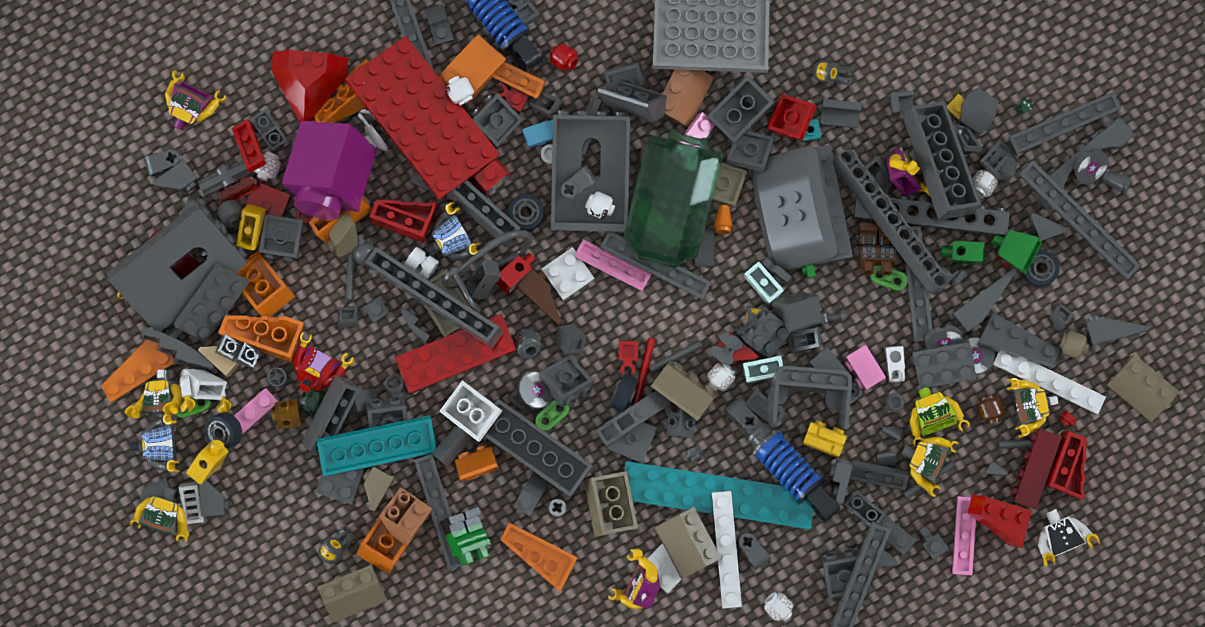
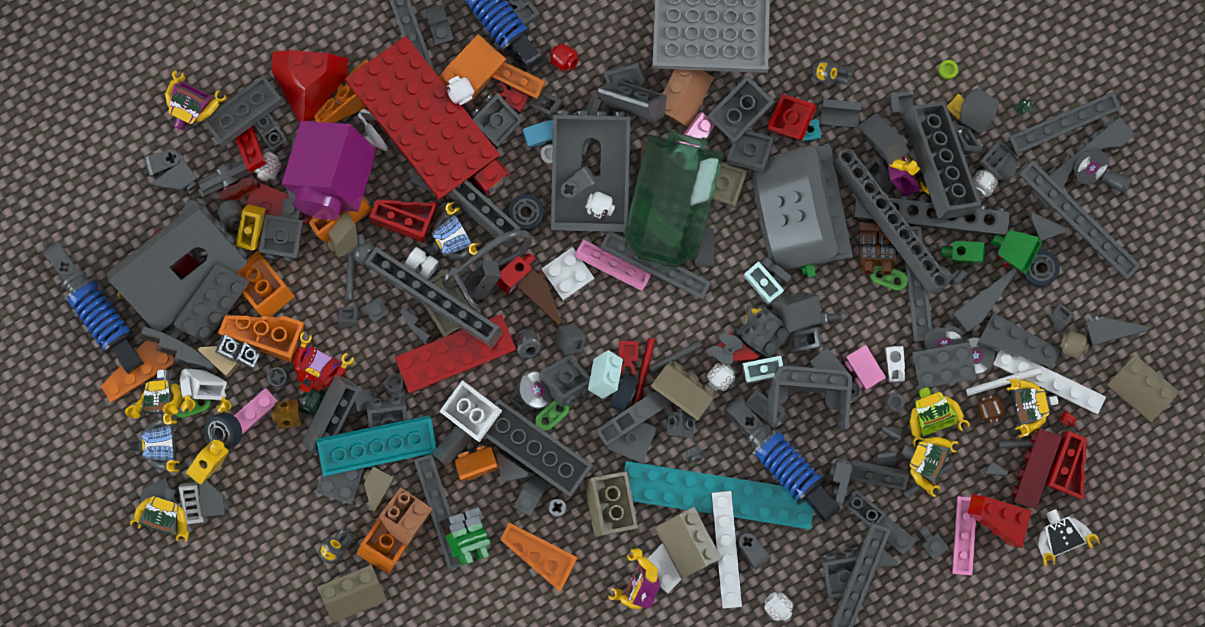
orange cone [714,205,733,234] -> none
yellow brick [802,420,847,458] -> none
none -> piece [42,241,144,374]
none -> dark grey plate [203,75,284,148]
none -> dark grey plate [281,189,303,220]
none -> dark grey slope [496,452,535,482]
none -> light aqua brick [588,350,623,399]
none -> dark grey brick [858,113,909,165]
none -> lime tile [938,60,958,80]
none -> white bar [966,367,1042,396]

